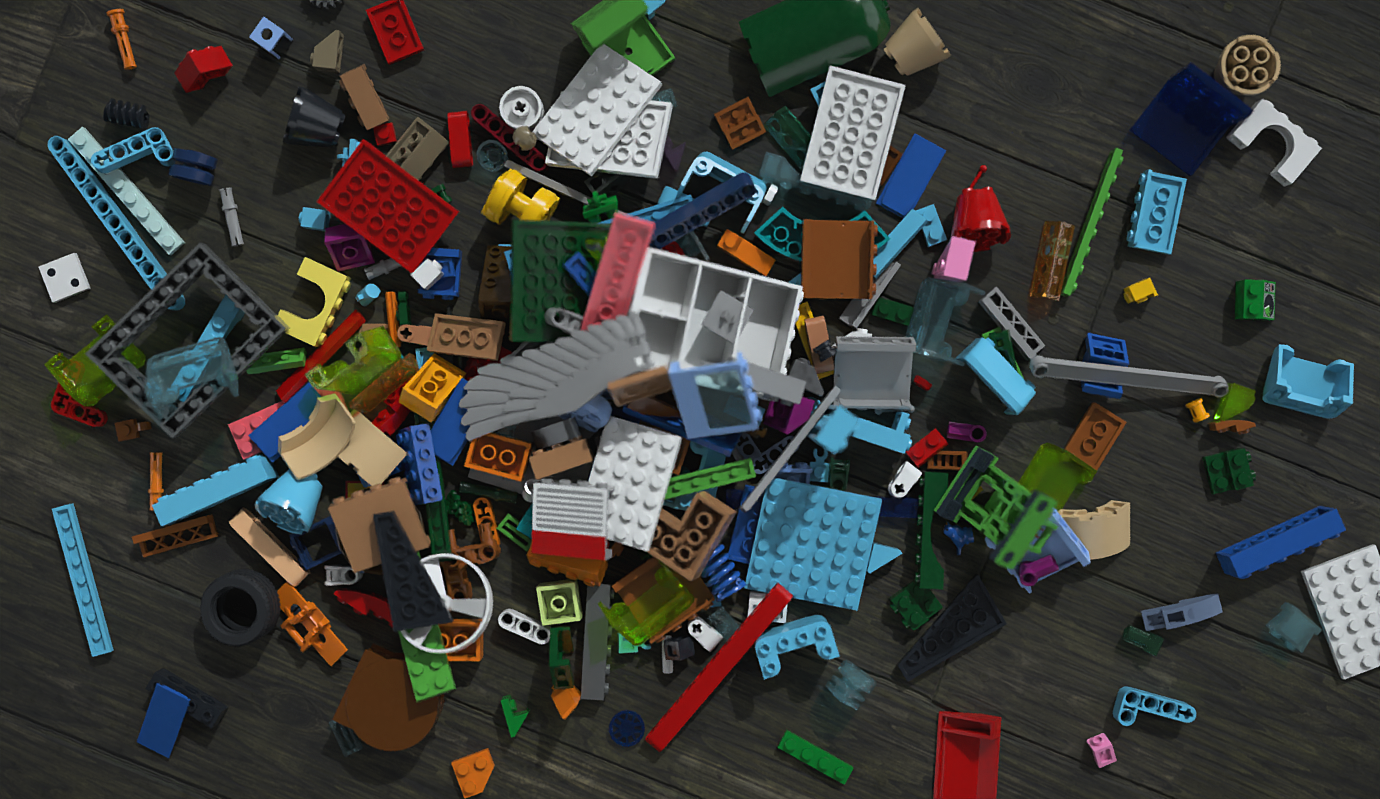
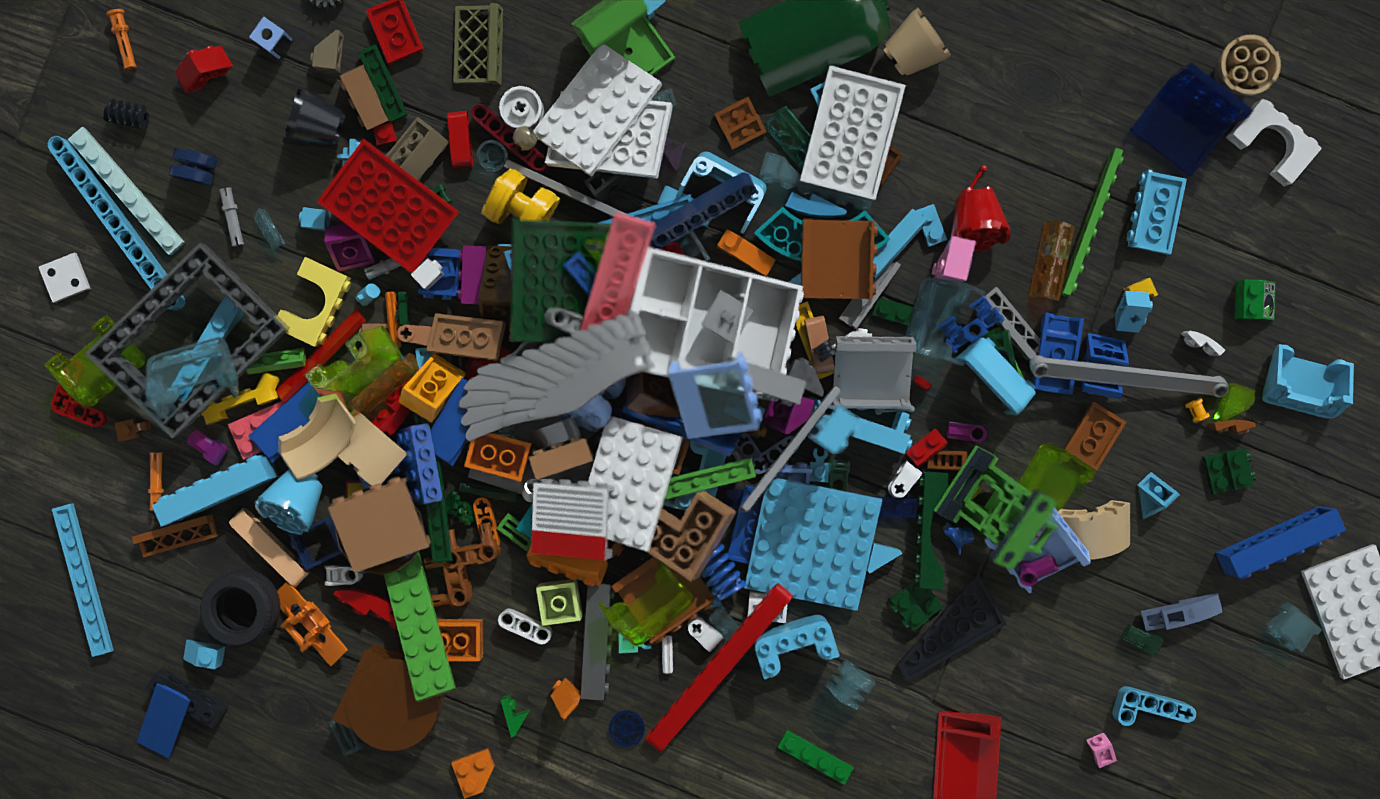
medium azure beam [91,127,175,174] -> none
black wing [373,510,454,632] -> none
white piece [400,554,493,654] -> none
dark green panel [549,627,574,689] -> none
green hips [583,191,618,223] -> none
medium nougat tile [607,365,673,407] -> none
black brick [663,635,695,661] -> none
white tile [762,184,778,205] -> none
blue piece [876,133,946,219] -> none
none -> medium azure slope [183,640,225,669]
none -> magenta piece [187,429,229,465]
none -> yellow plate [201,372,280,425]
none -> clear light blue slope [254,208,285,250]
none -> dark green plate [358,44,409,123]
none -> olive fence [454,3,503,85]
none -> magenta brick [458,246,487,305]
none -> dark azure slope [784,192,847,218]
none -> blue piece [938,295,1005,353]
none -> blue piece [1032,313,1084,395]
none -> medium azure brick [1114,291,1153,333]
none -> medium azure slope [1137,472,1179,519]
none -> white slope [1182,330,1225,356]

